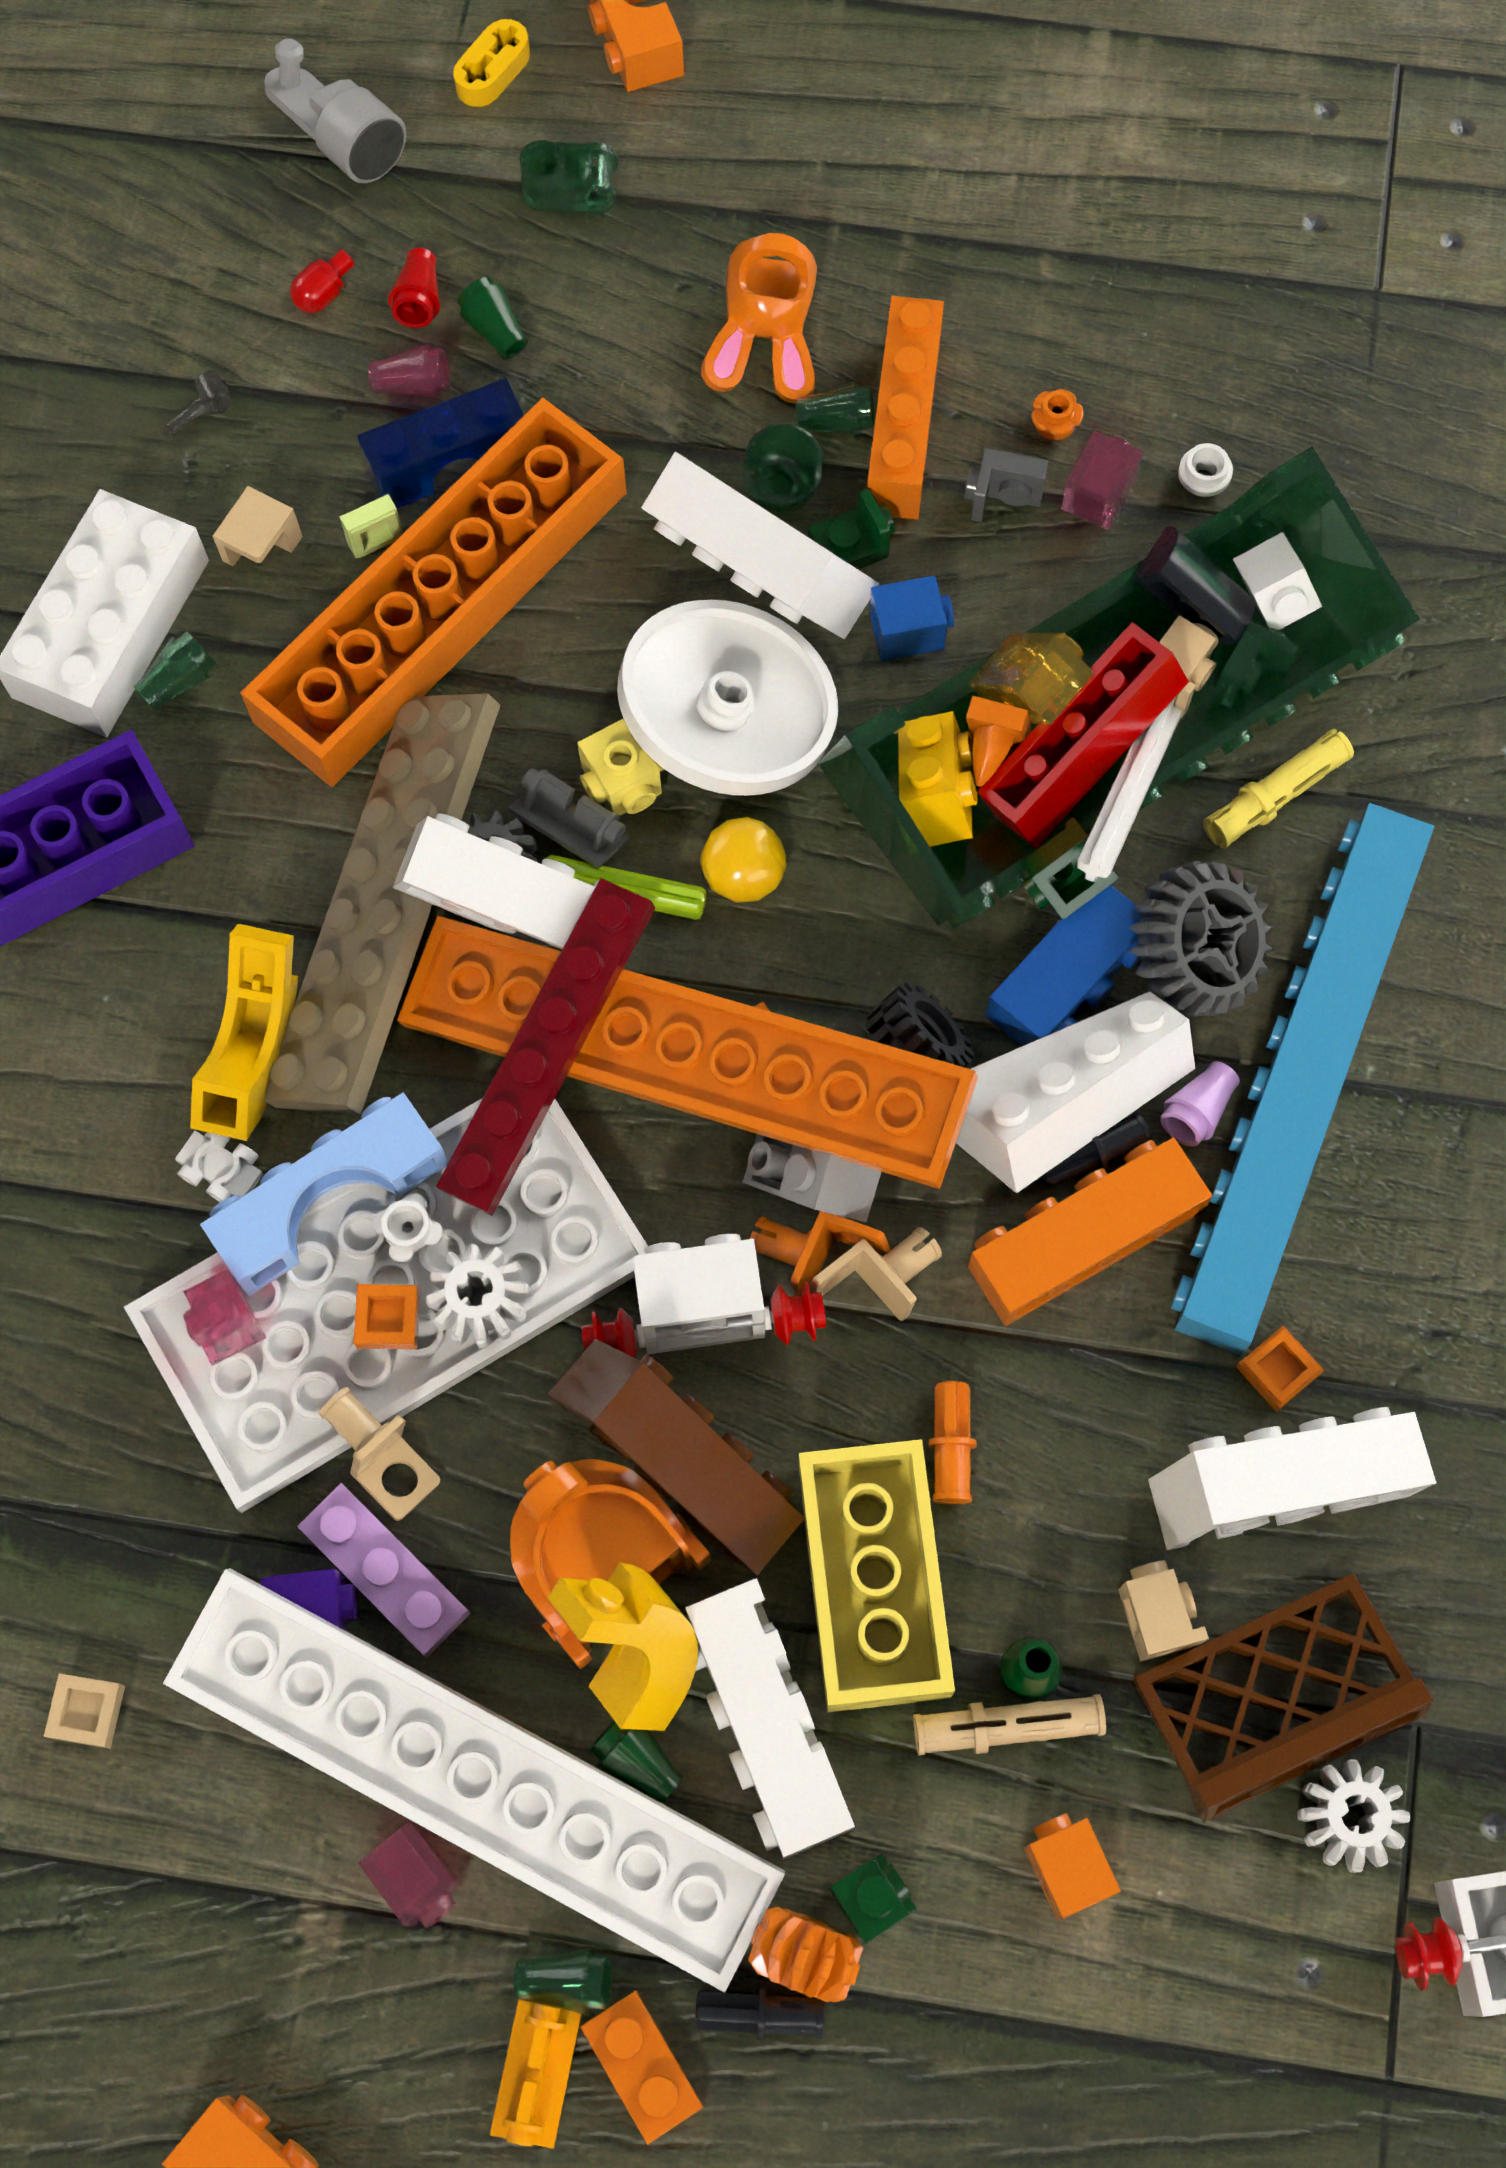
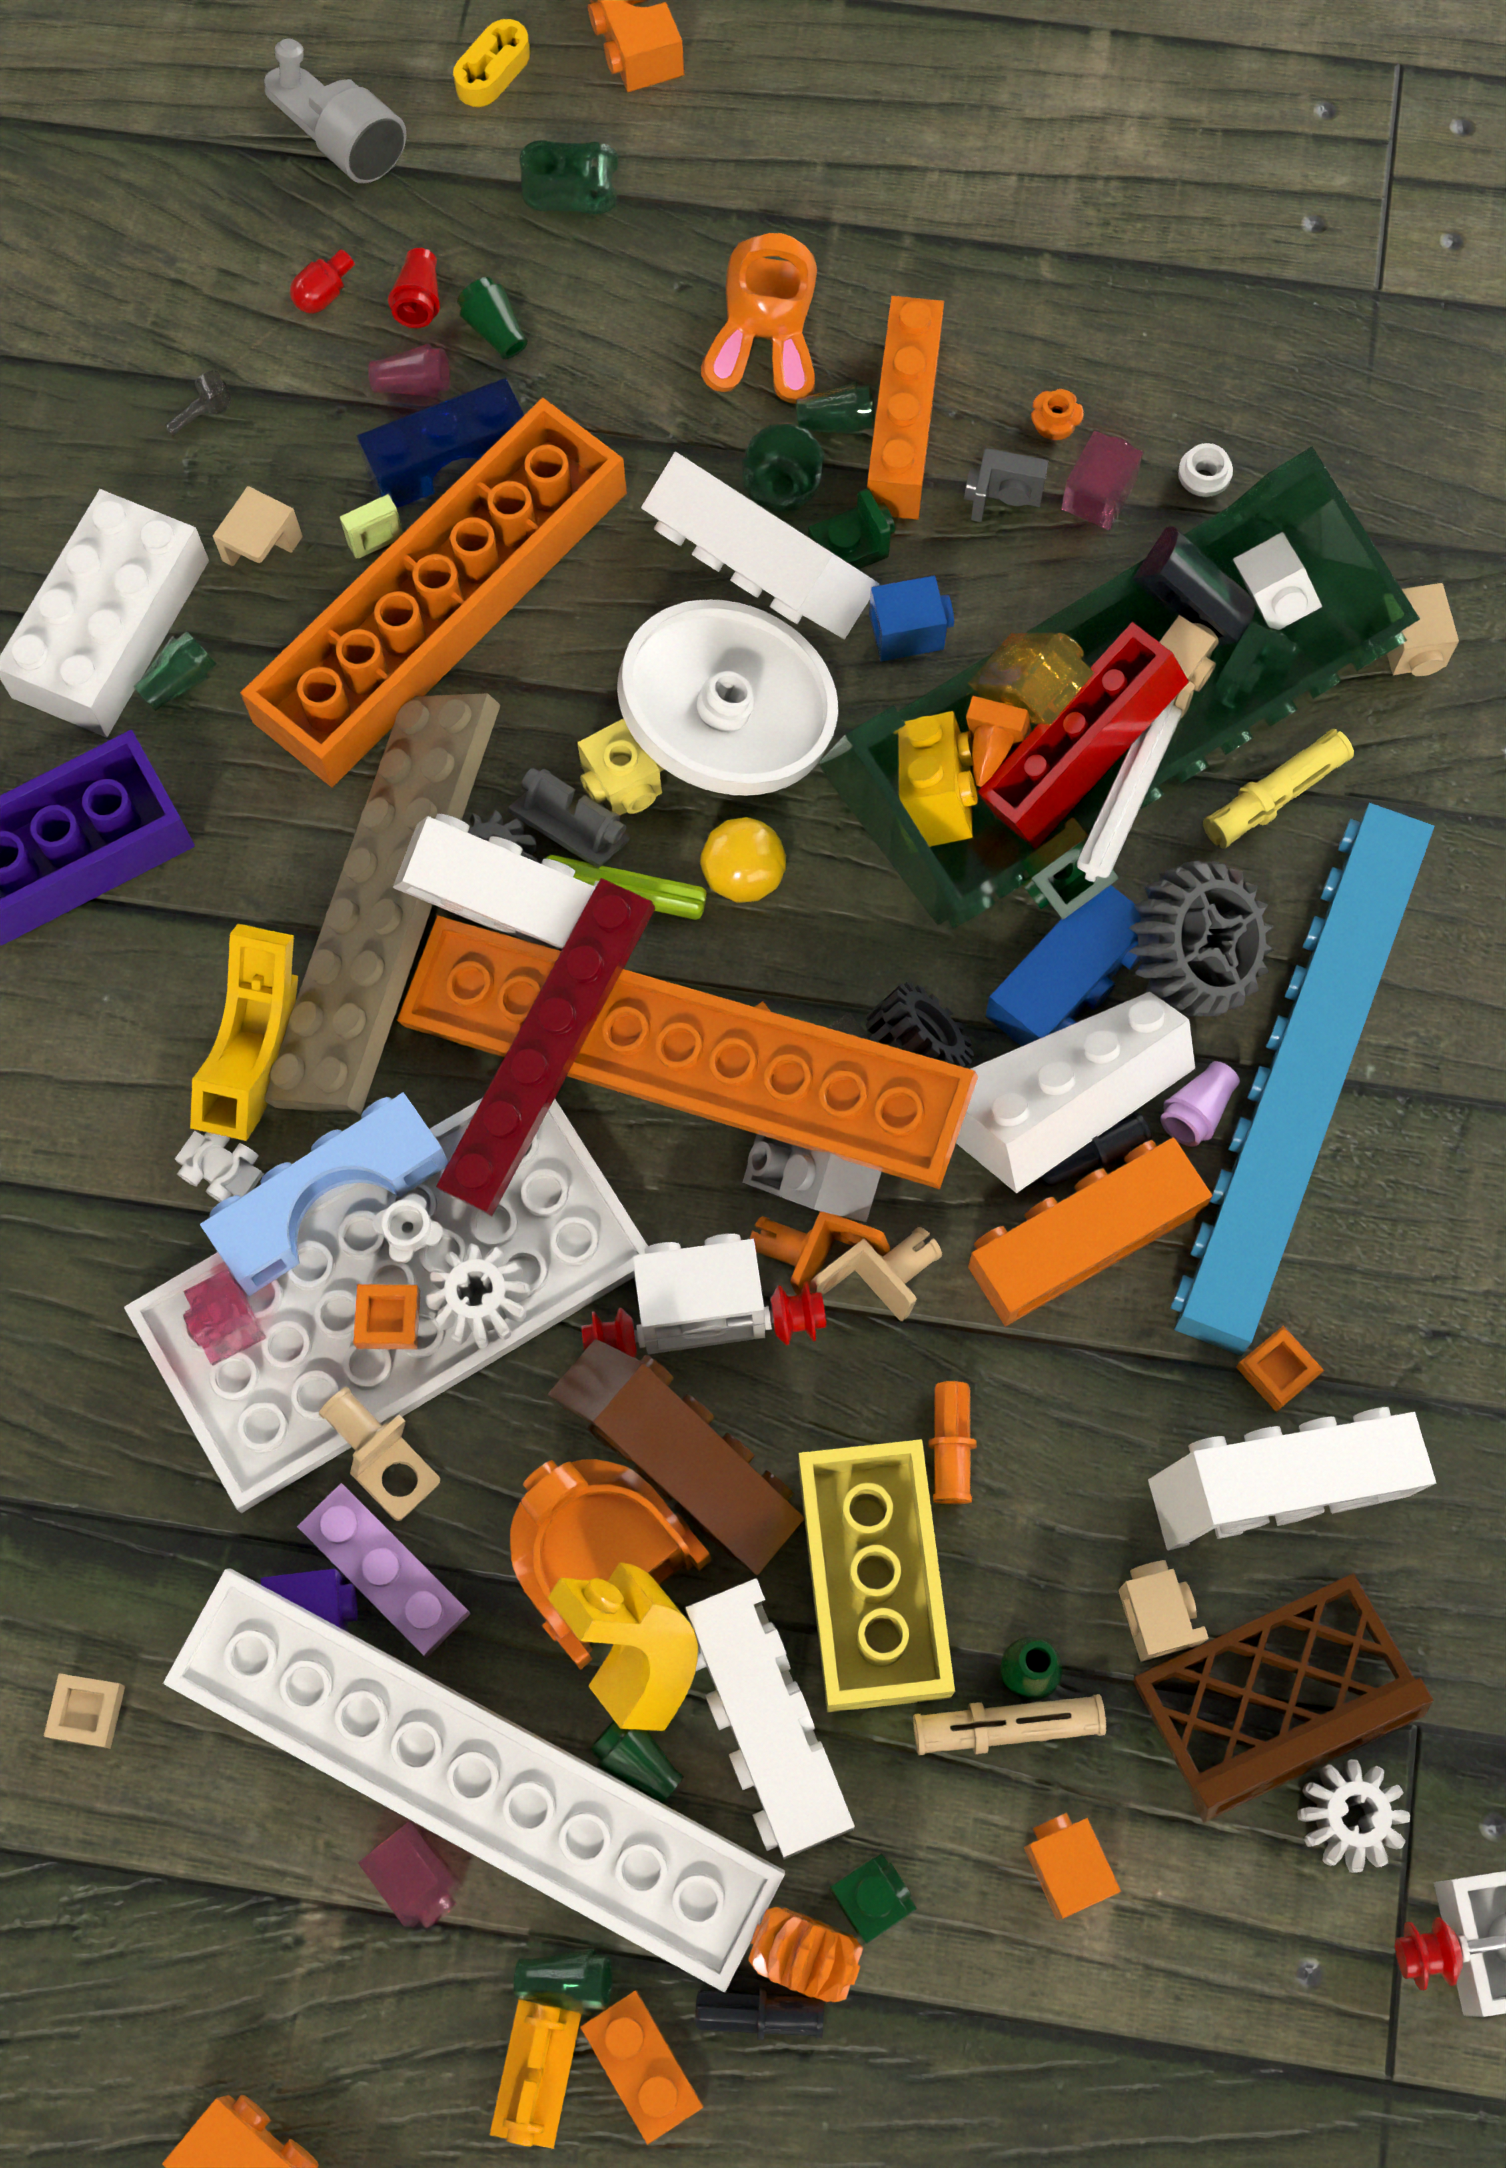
none -> tan brick [1377,583,1459,676]

